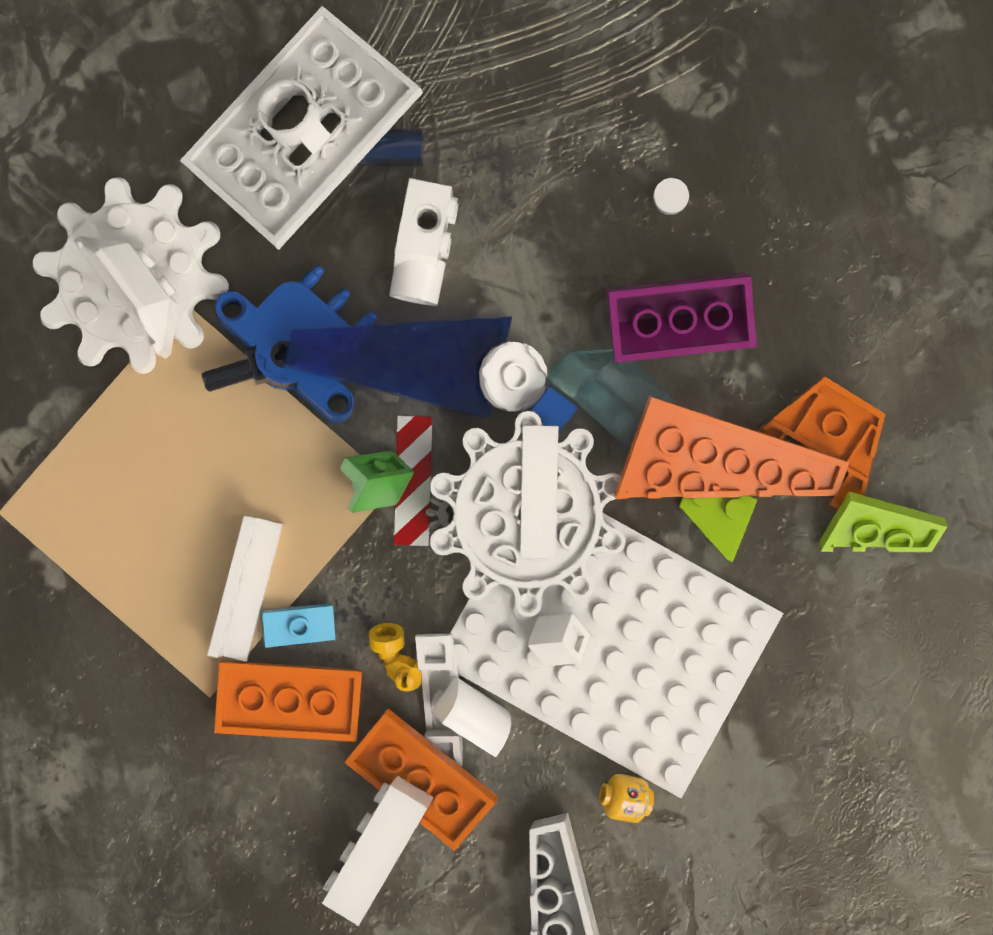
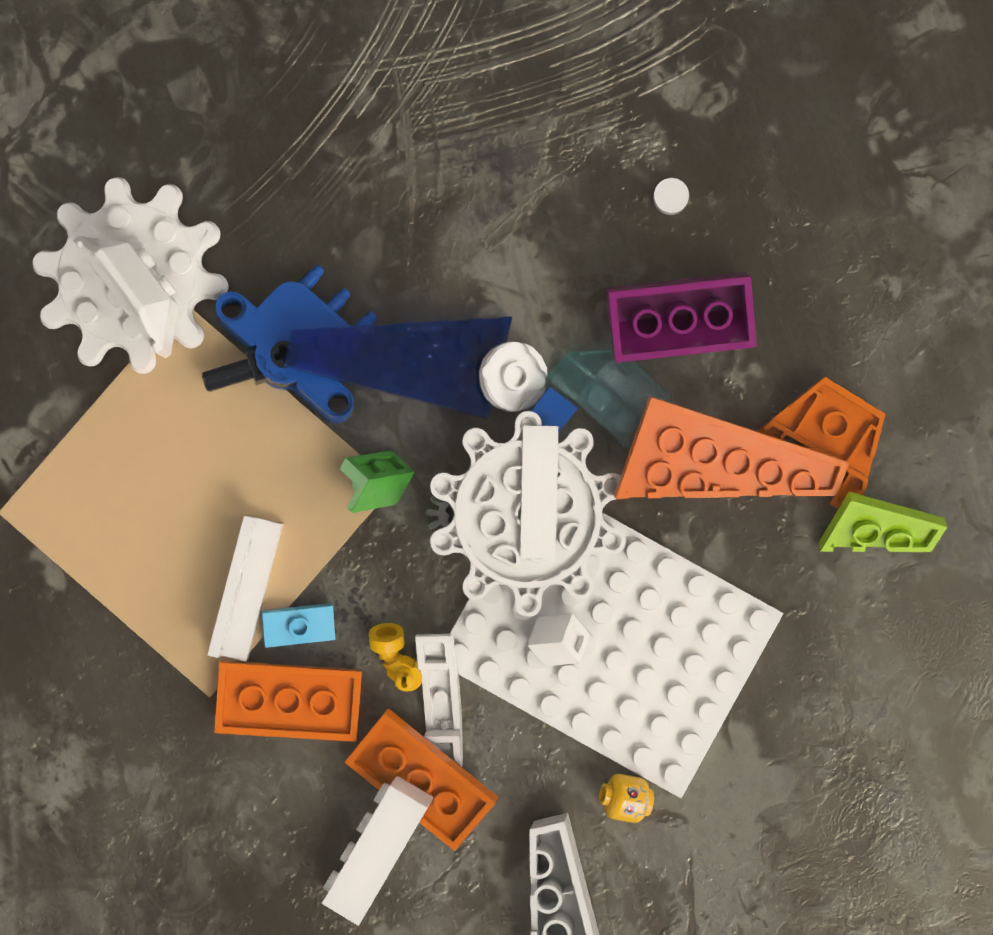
white plate [180,6,423,250] -> none
dark blue brick [356,129,423,166] -> none
white brick [389,178,459,306] -> none
sticker [394,416,432,546] -> none
white brick [431,676,511,757] -> none
lime wing [678,496,757,562] -> none

